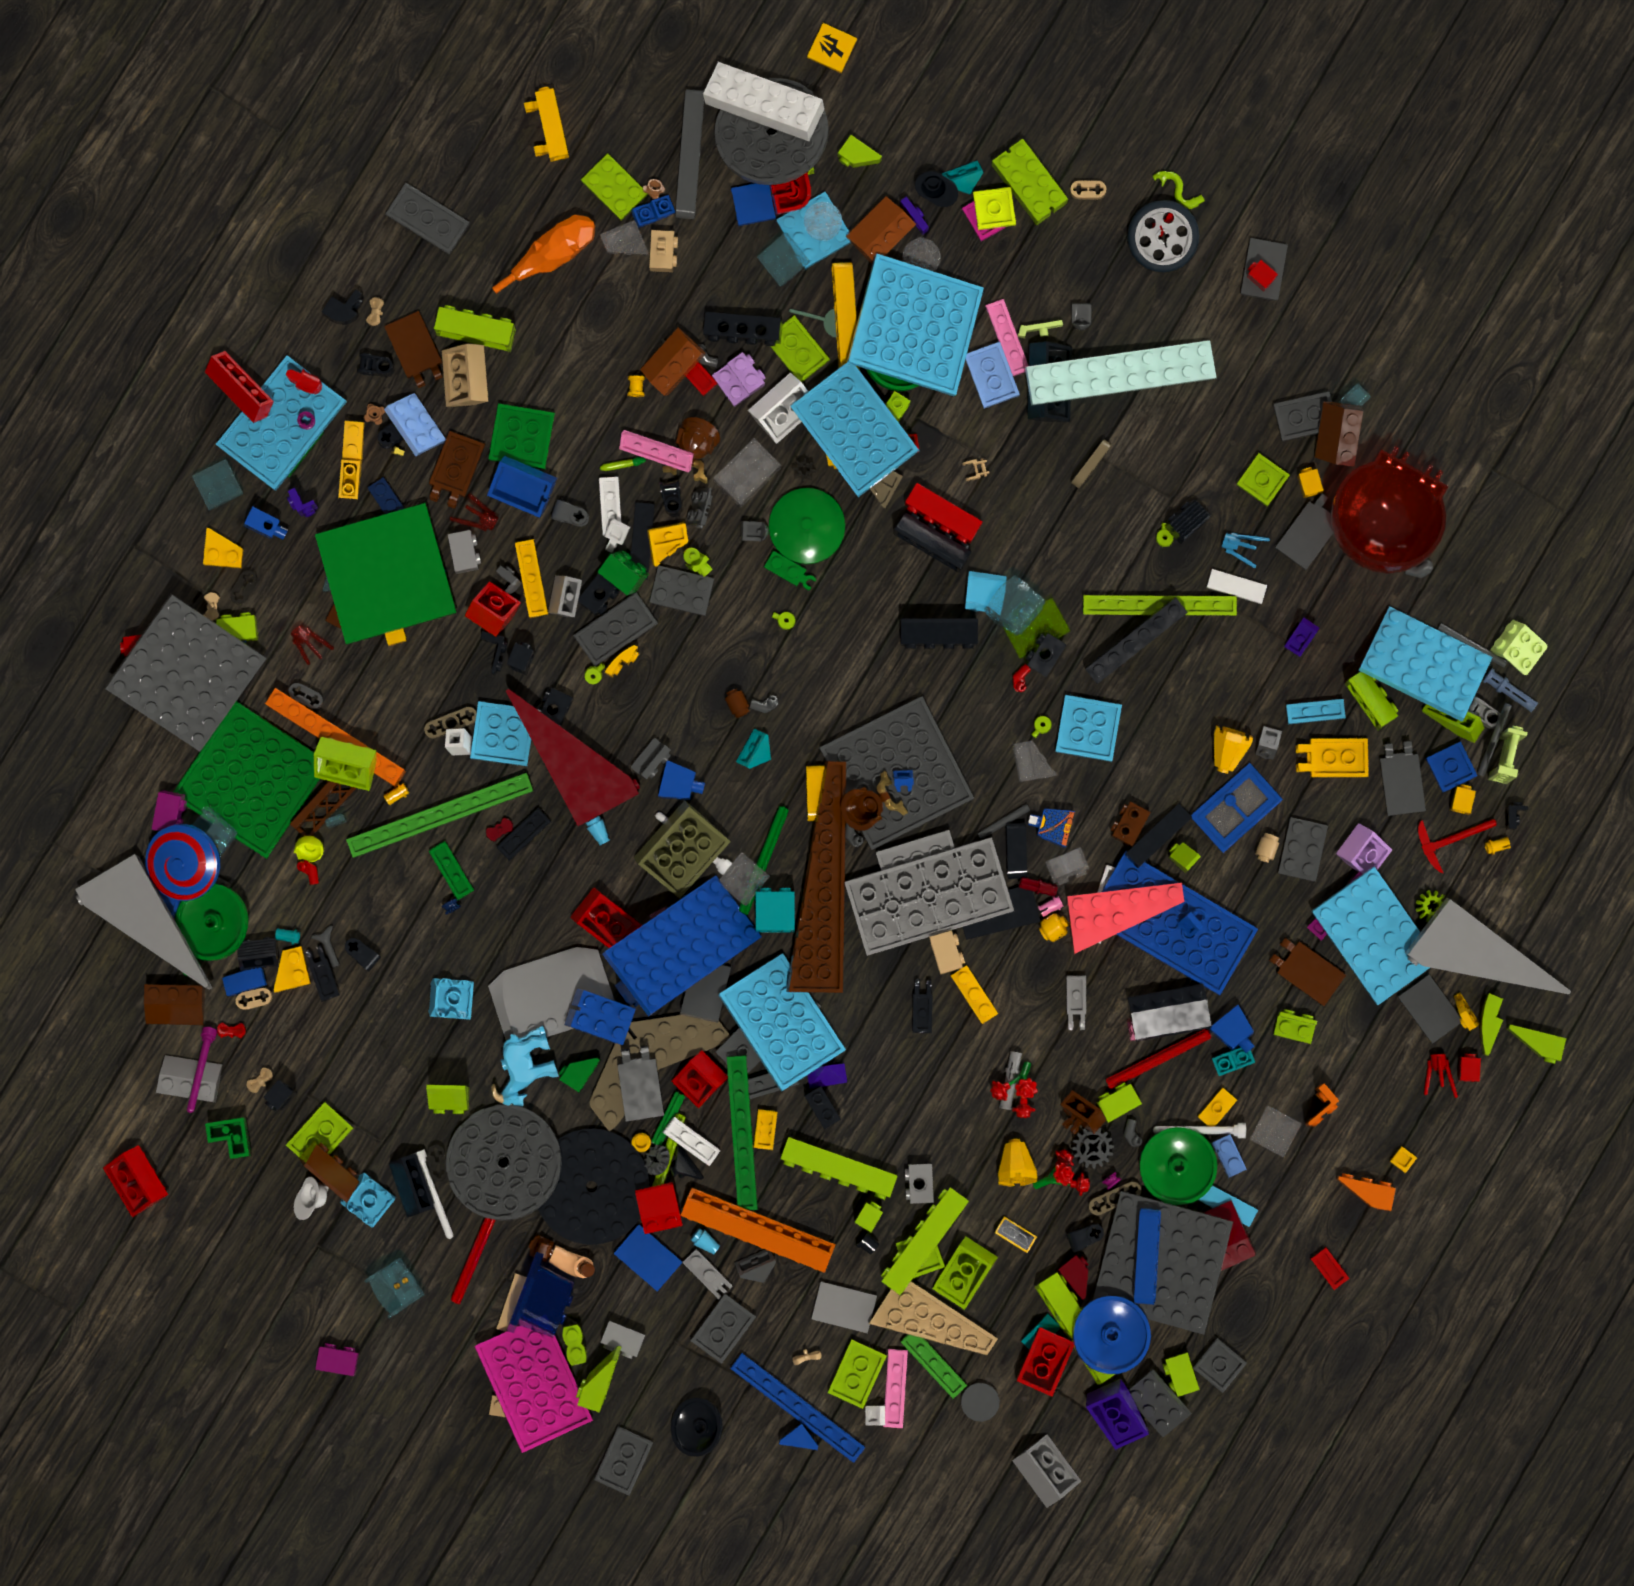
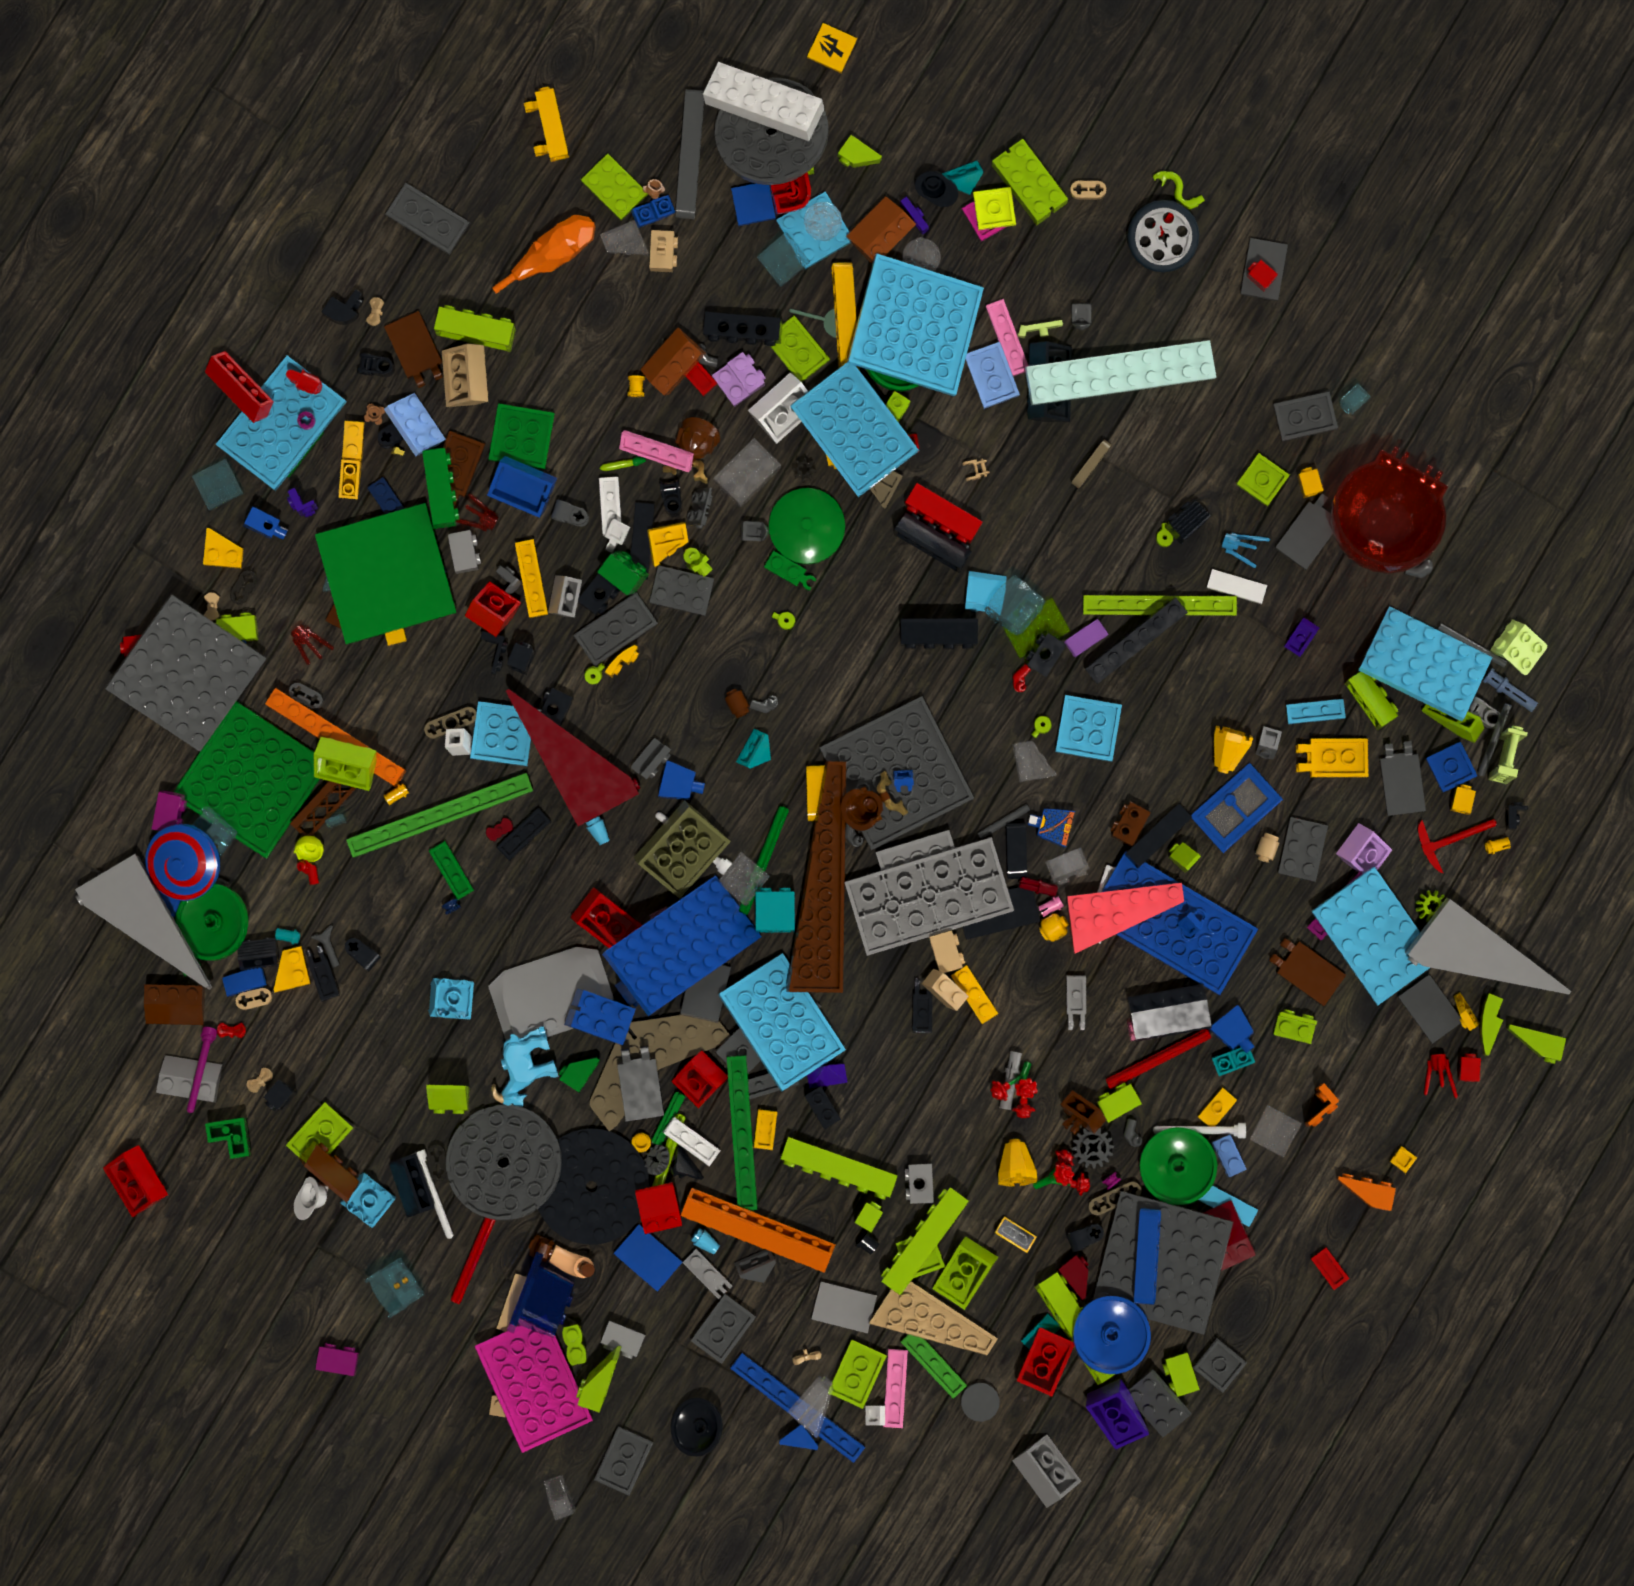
reddish brown slope [1314,401,1363,467] -> none
none -> green brick [422,448,459,529]
none -> clear slope [544,1475,576,1520]
none -> clear slope [788,1375,834,1438]
none -> tan brick [922,969,969,1011]
none -> medium lavender slope [1064,619,1109,657]

